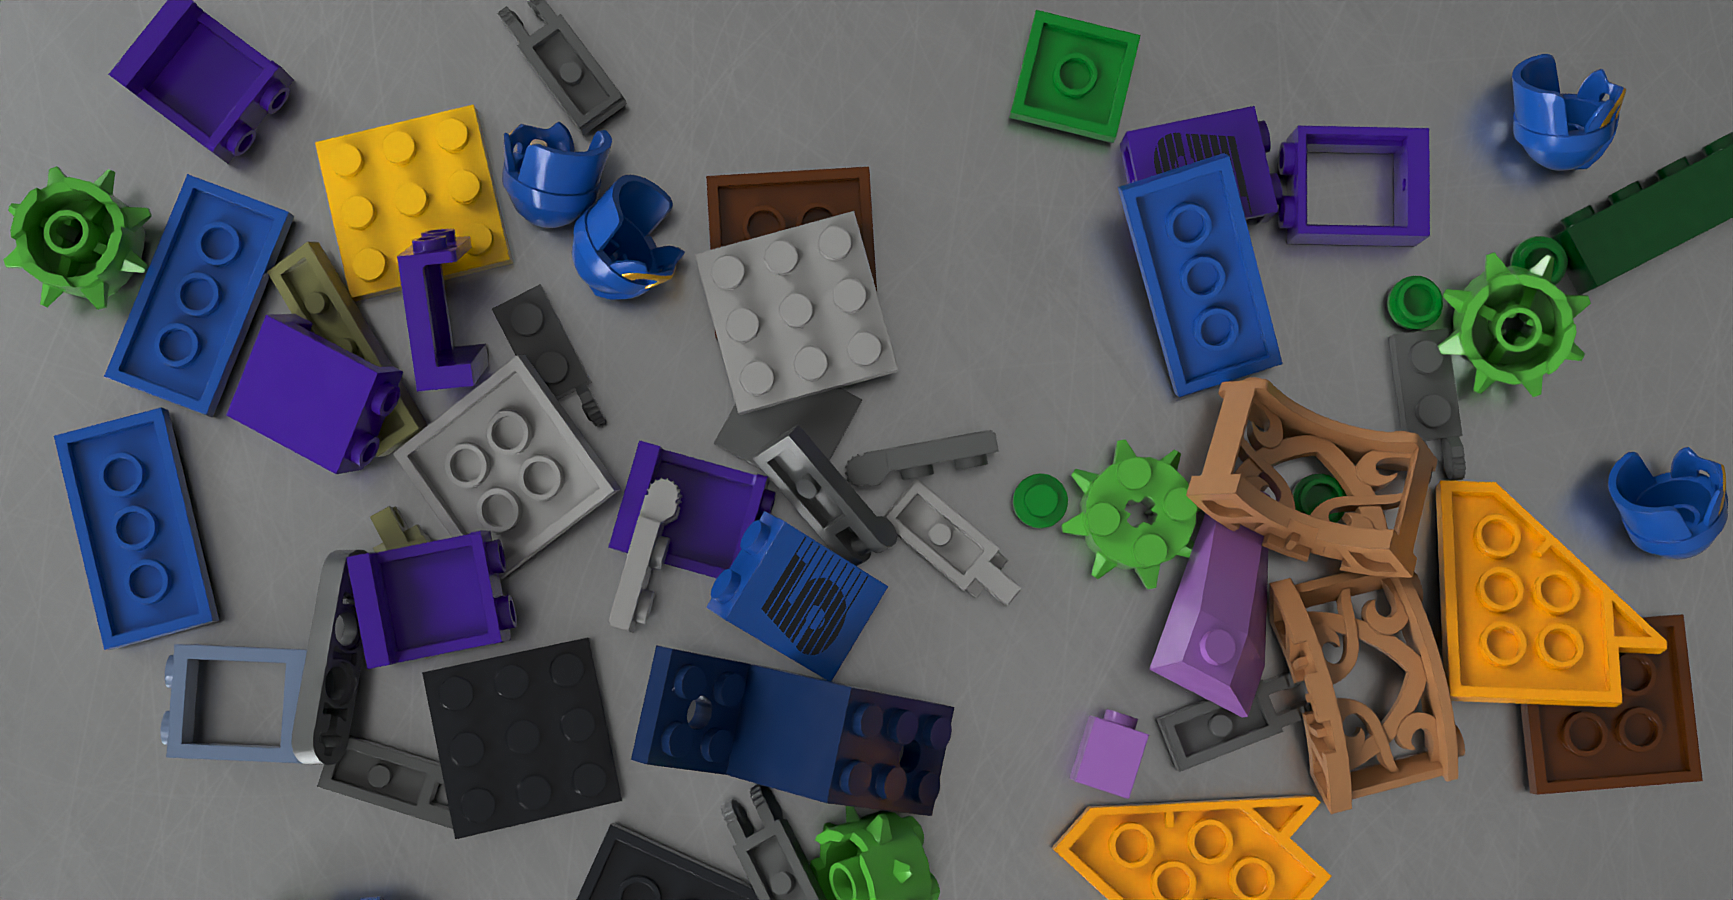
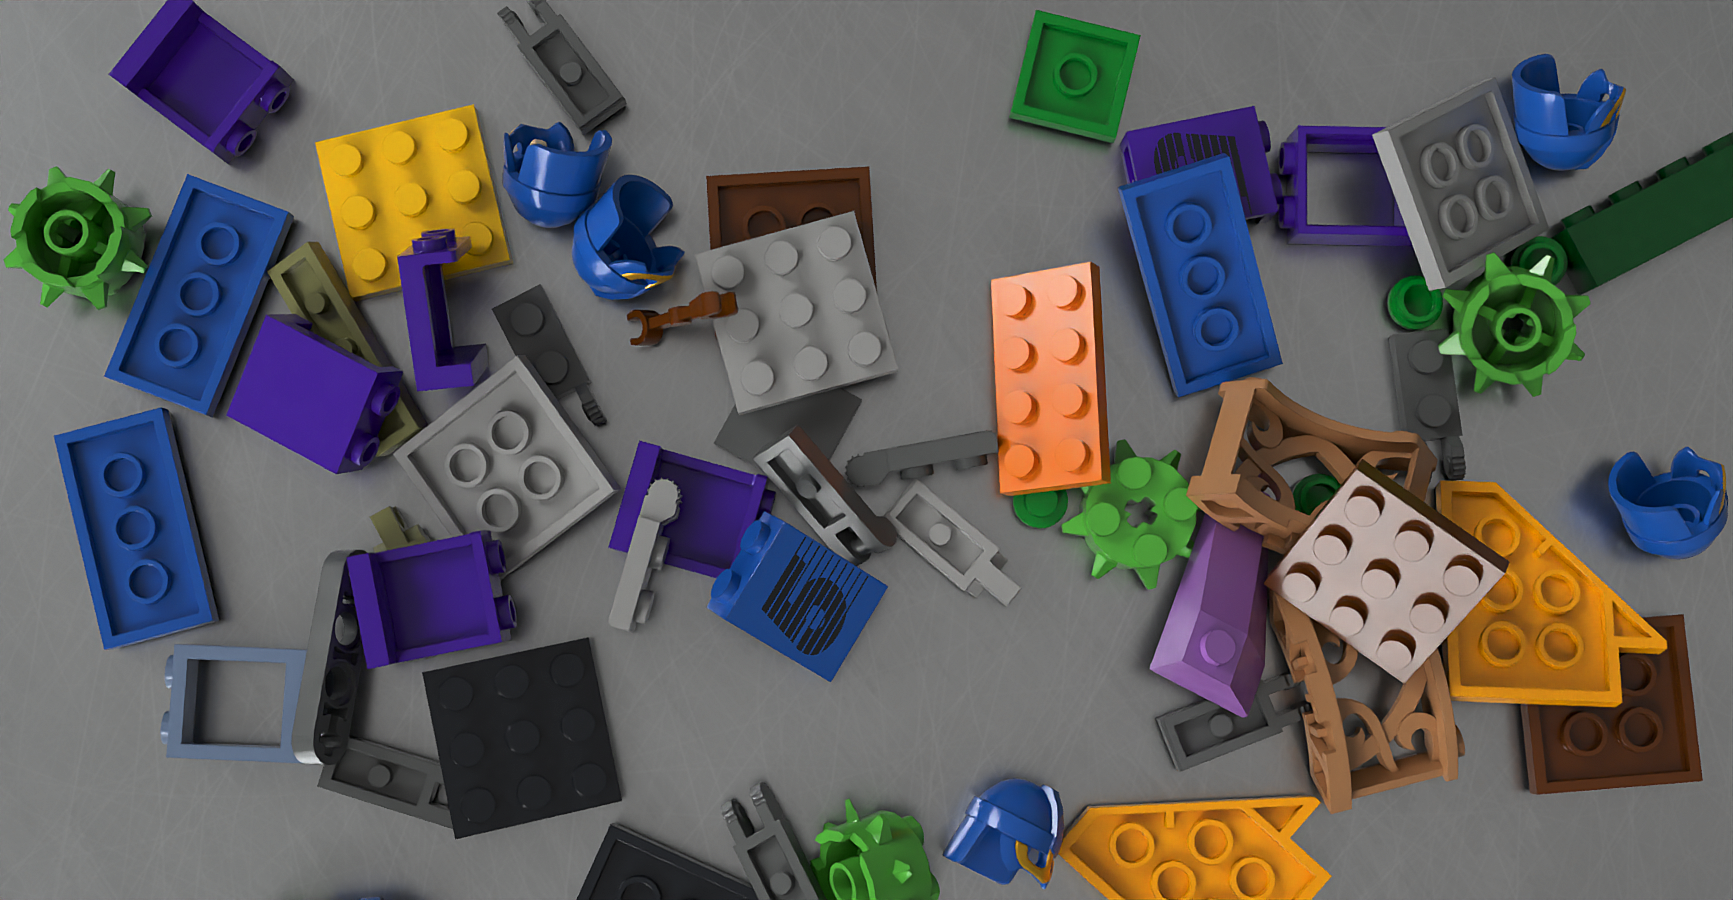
dark blue bracket [631,645,955,816] -> none
medium lavender brick [1070,709,1149,799] -> none
none -> reddish brown piece [627,291,738,346]
none -> blue helmet [942,778,1064,889]
none -> orange plate [991,262,1111,496]
none -> plate [1264,459,1510,684]
none -> light grey plate [1372,77,1549,291]

